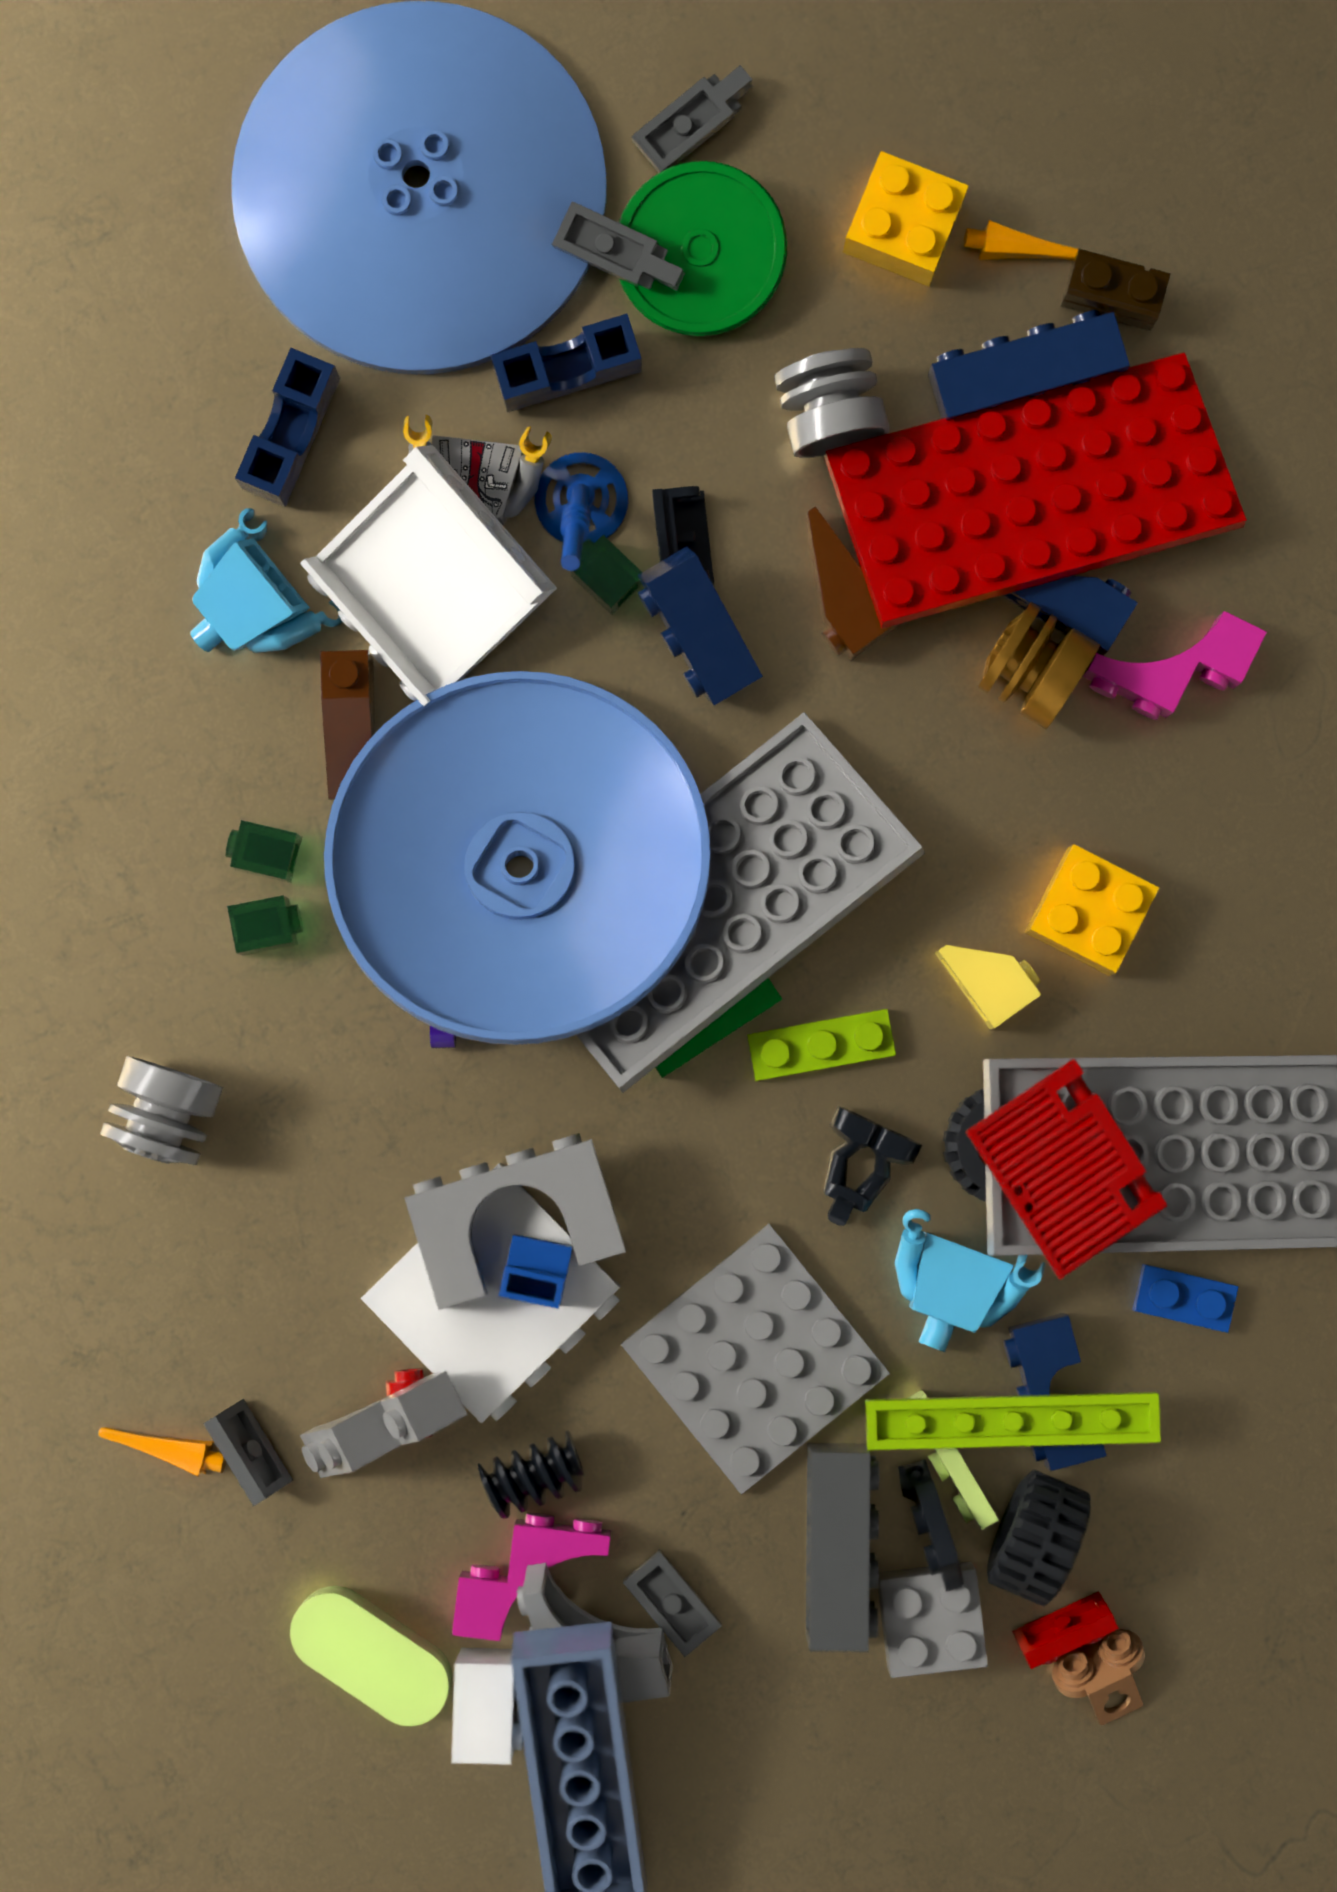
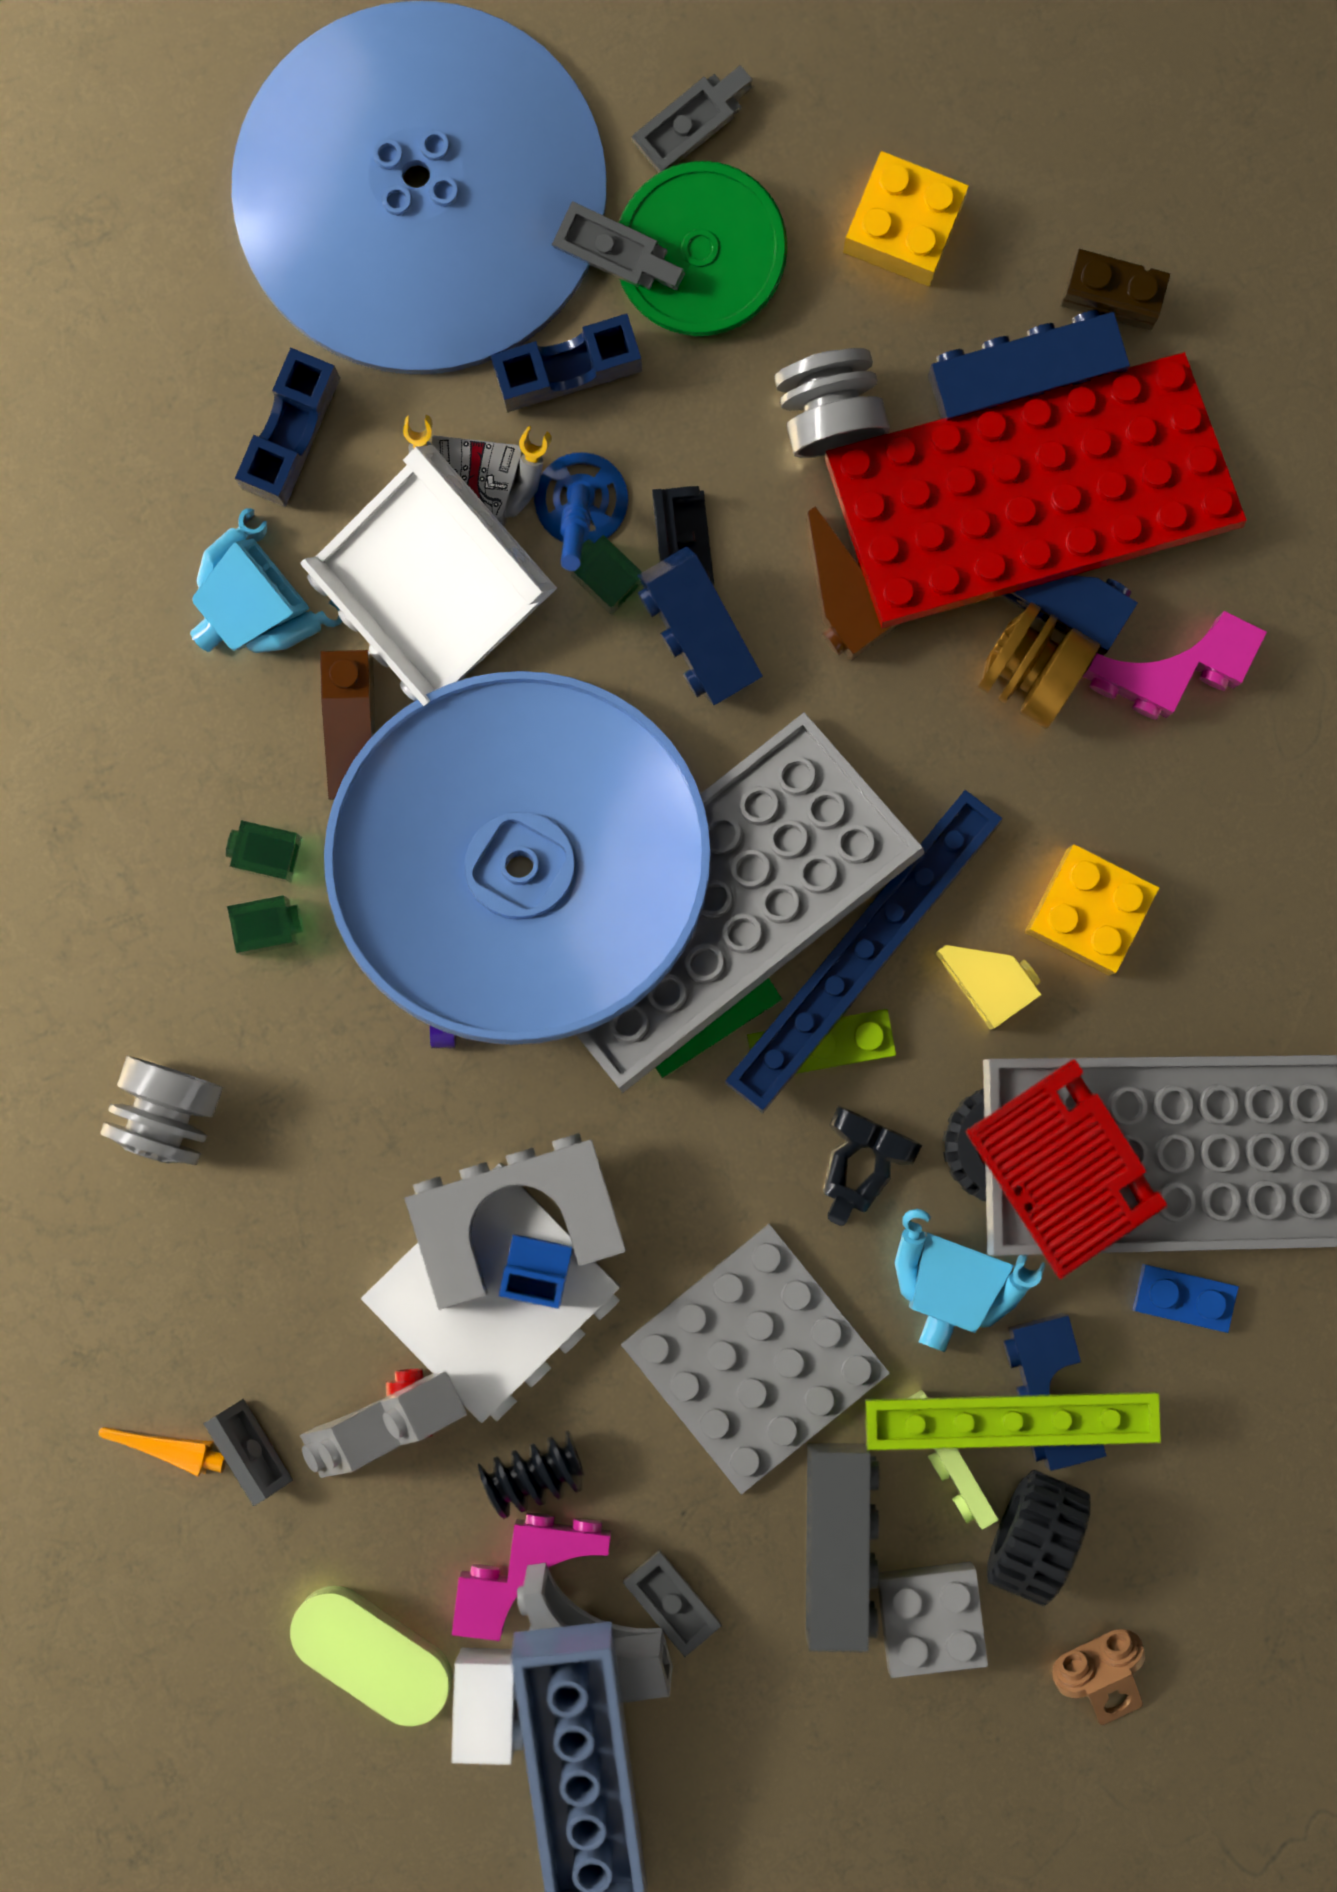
black hinge [898,1459,964,1592] -> none
light orange piece [963,220,1078,261] -> none
red plate [1012,1591,1119,1669] -> none
none -> dark blue plate [725,790,1003,1114]

